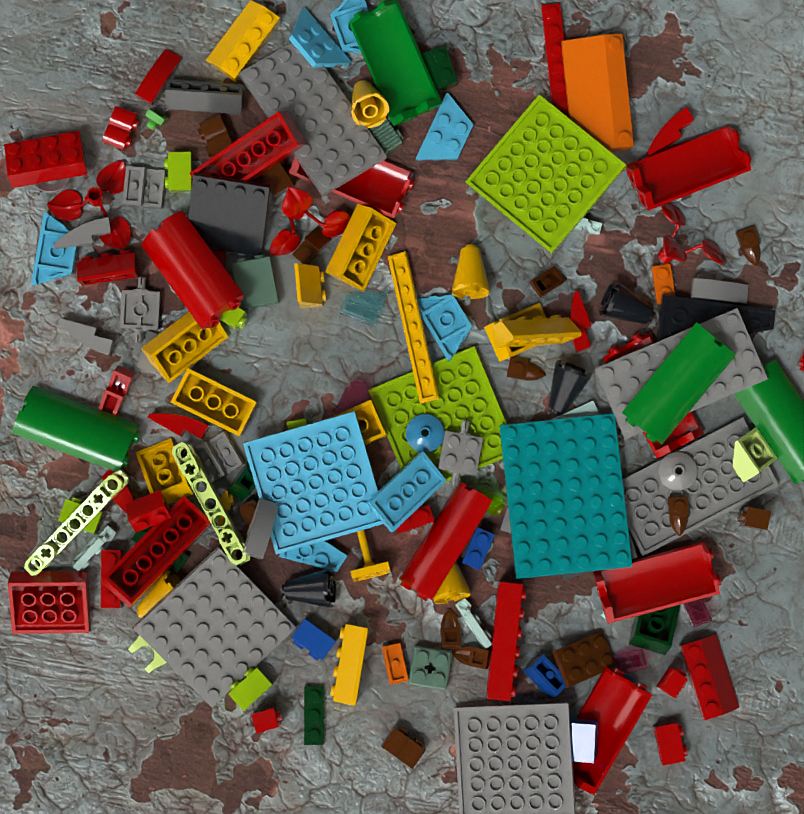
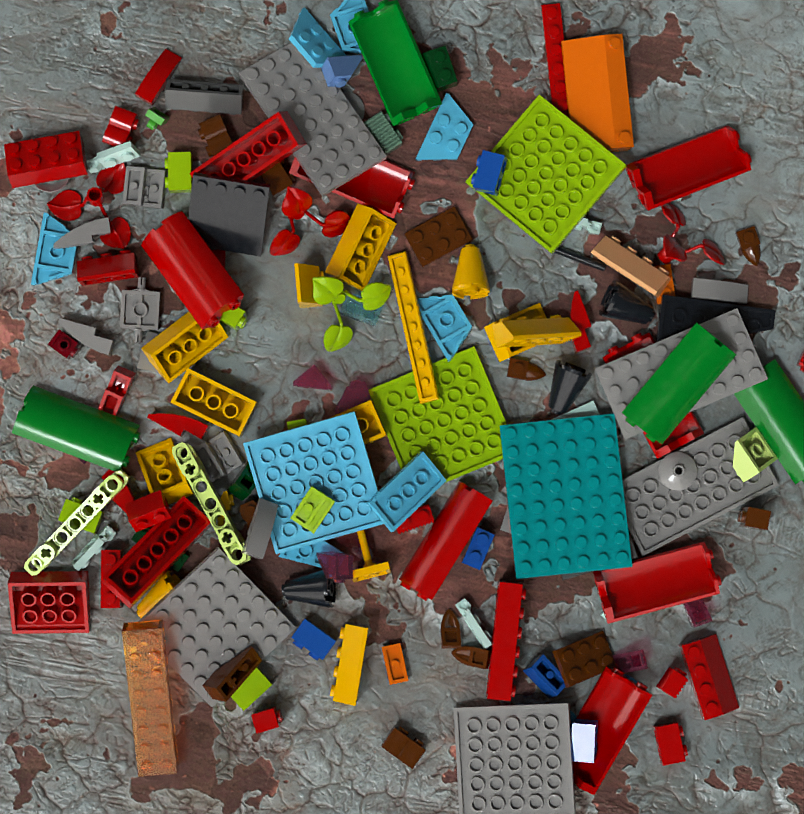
yellow slope [206,0,281,83] -> none
sand green brick [232,254,279,310] -> none
reddish brown slope [292,226,332,265] -> none
dark green plate [304,686,324,745] -> none
yellow cone [351,80,389,128] -> none
dark azure dish [406,414,444,453] -> none
sand green brick [408,646,452,690] -> none
yellow cone [433,562,471,604] -> none
light grey plate [438,420,483,486] -> none
clear neon green brick [481,489,504,517] -> none
reddish brown slope [529,266,566,299] -> none
dark green slope [629,605,680,655] -> none
red slope [645,107,694,157] -> none
reddish brown plate [668,497,689,536] -> none
none -> dark red brick [48,329,80,360]
none -> light aqua hinge [87,141,140,173]
none -> clear orange brick [122,620,179,777]
none -> reddish brown slope [202,646,262,702]
none -> lime plate [290,486,335,534]
none -> clear pink slope [293,365,332,391]
none -> lime plant [312,276,391,352]
none -> clear pink slope [317,551,353,583]
none -> medium blue slope [321,55,362,88]
none -> reddish brown plate [404,207,473,268]
none -> blue brick [471,150,508,196]
none -> black bar [554,247,607,272]
none -> light nougat slope [591,236,671,298]

